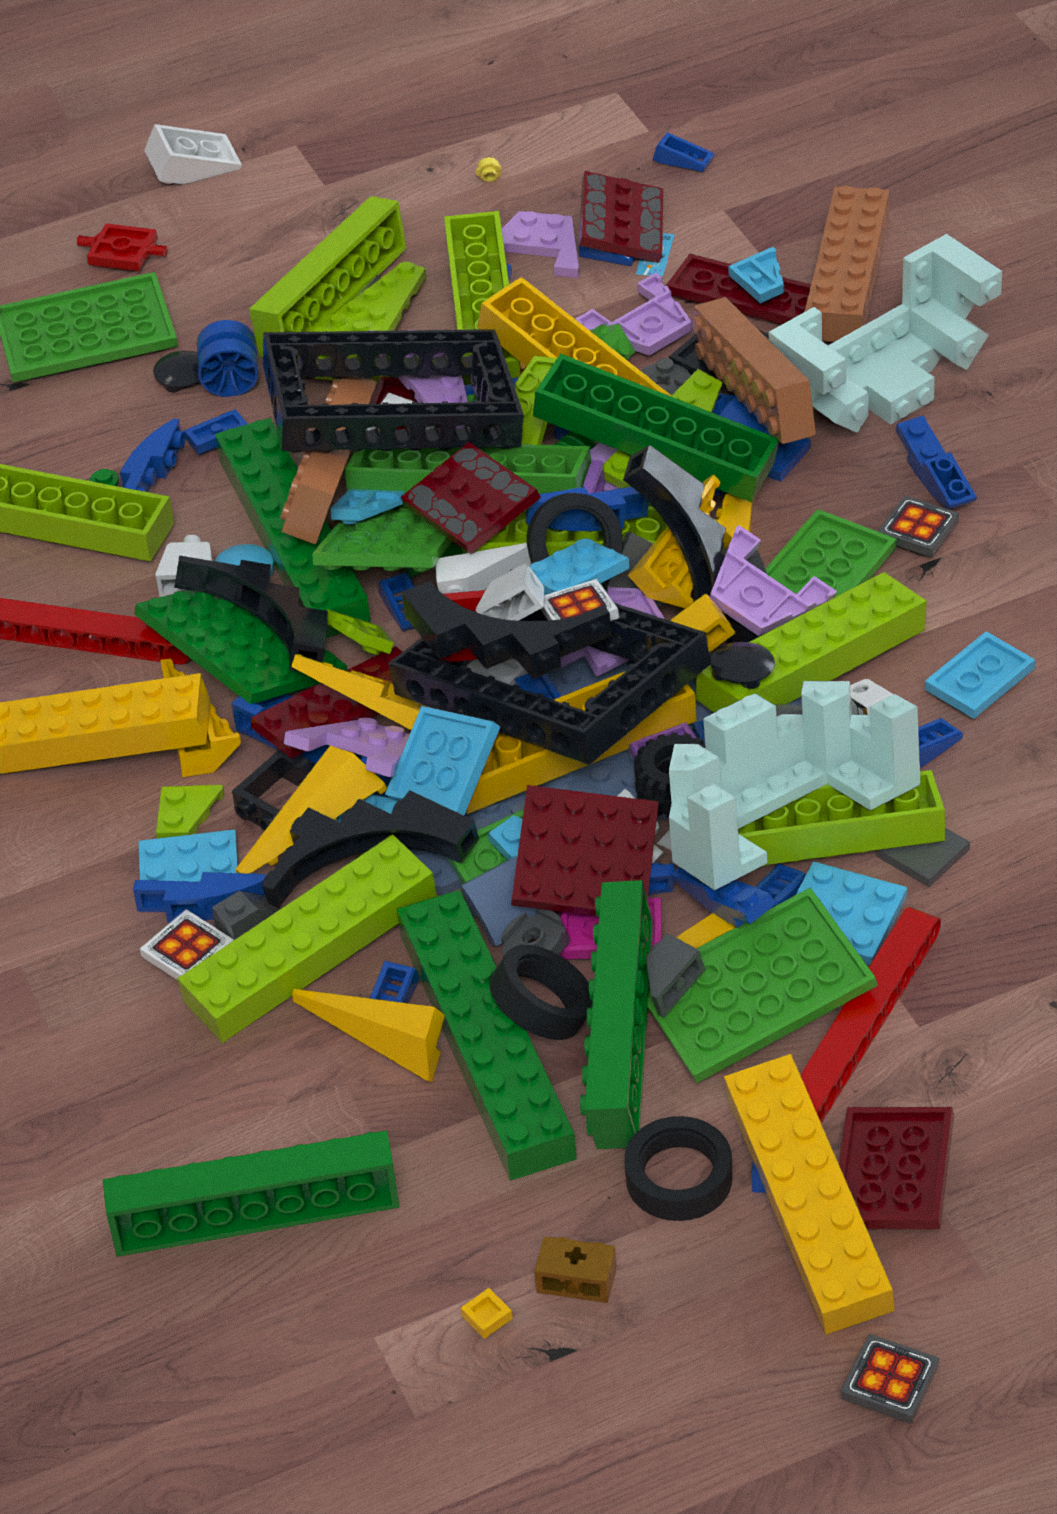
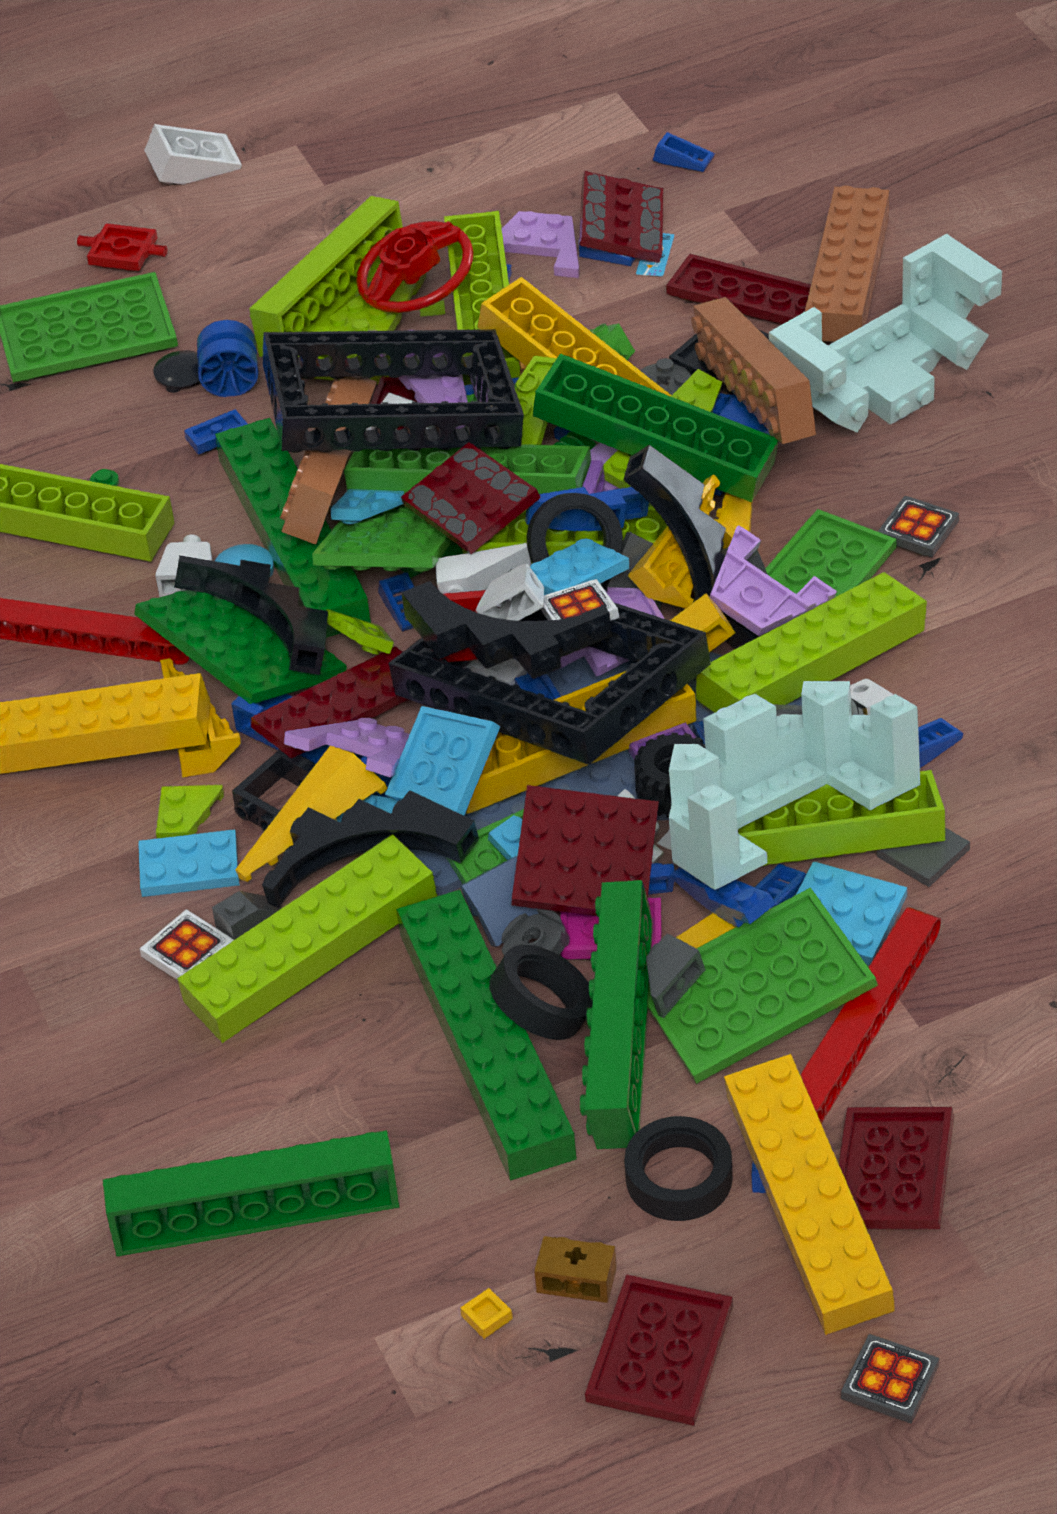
blue slope [120,419,185,492] -> none
blue slope [133,872,267,922] -> none
yellow wedge [292,654,431,730] -> none
yellow wedge [292,989,445,1083] -> none
blue slope [369,961,420,1003] -> none
light yellow plate [475,157,502,182] -> none
lavender wing [576,272,692,356] -> none
black dish [710,642,775,689] -> none
medium azure wing [728,247,784,303] -> none
blue plate [767,438,811,482] -> none
blue slope [896,415,977,509] -> none
medium azure plate [925,631,1035,719] -> none
none -> red piece [356,221,473,313]
none -> lime sticker [420,300,445,317]
none -> dark red plate [585,1274,733,1426]

